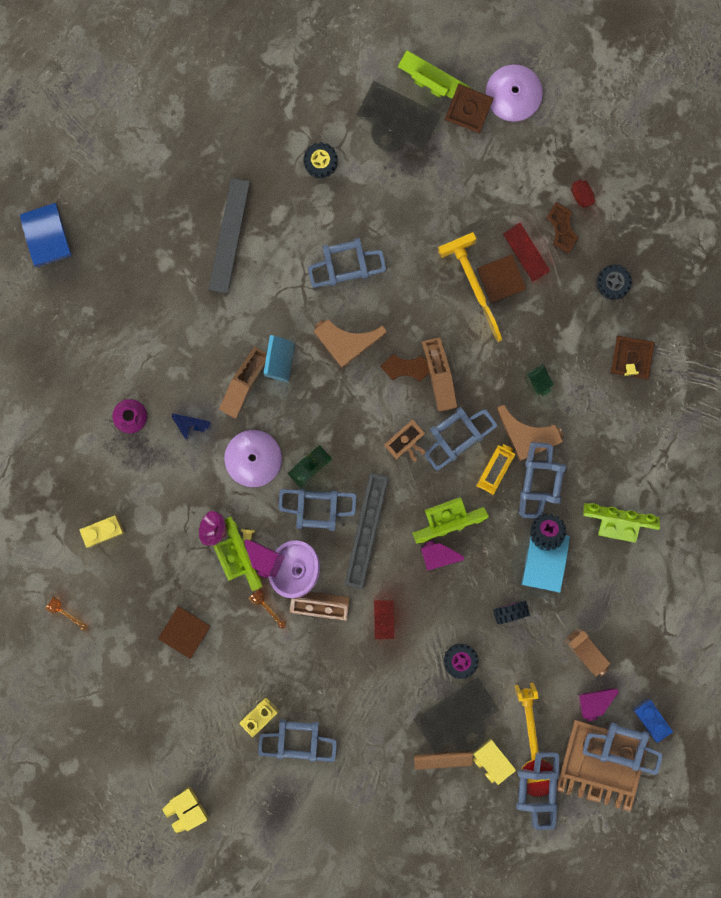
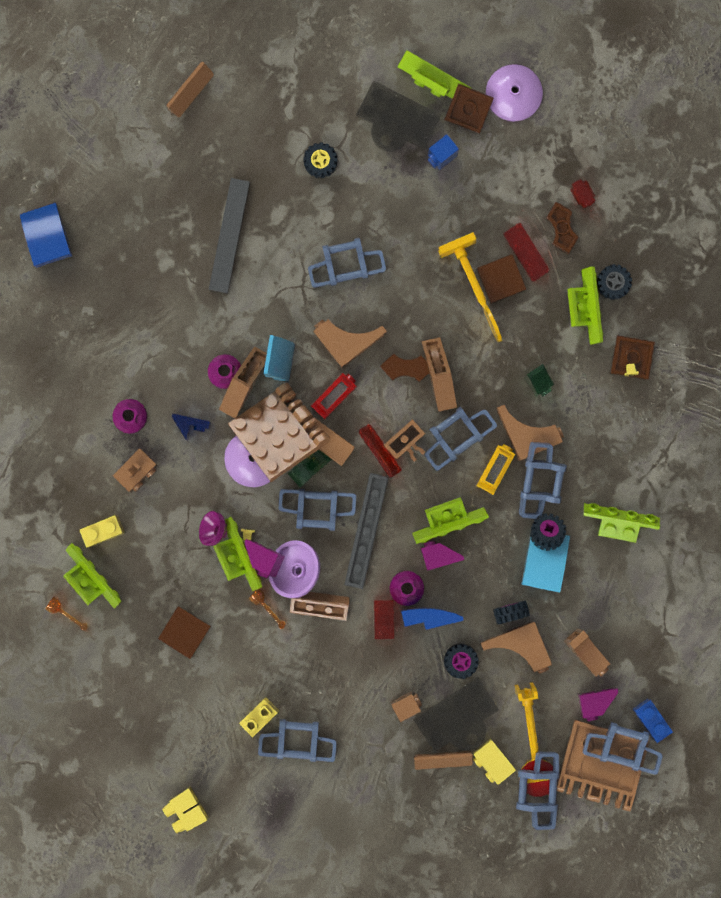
none -> lime bracket [63,543,121,608]
none -> medium nougat brick [113,448,158,492]
none -> medium nougat slope [167,62,214,117]
none -> magenta piece [208,354,241,389]
none -> medium nougat hinge [228,382,330,482]
none -> medium nougat slope [307,417,355,466]
none -> red window [311,373,357,420]
none -> clear red slope [358,424,402,478]
none -> magenta piece [390,571,424,606]
none -> medium nougat brick [391,692,422,722]
none -> blue slope [401,608,464,630]
none -> blue brick [428,134,459,170]
none -> medium nougat arch [480,621,552,674]
none -> lime bracket [567,266,603,345]

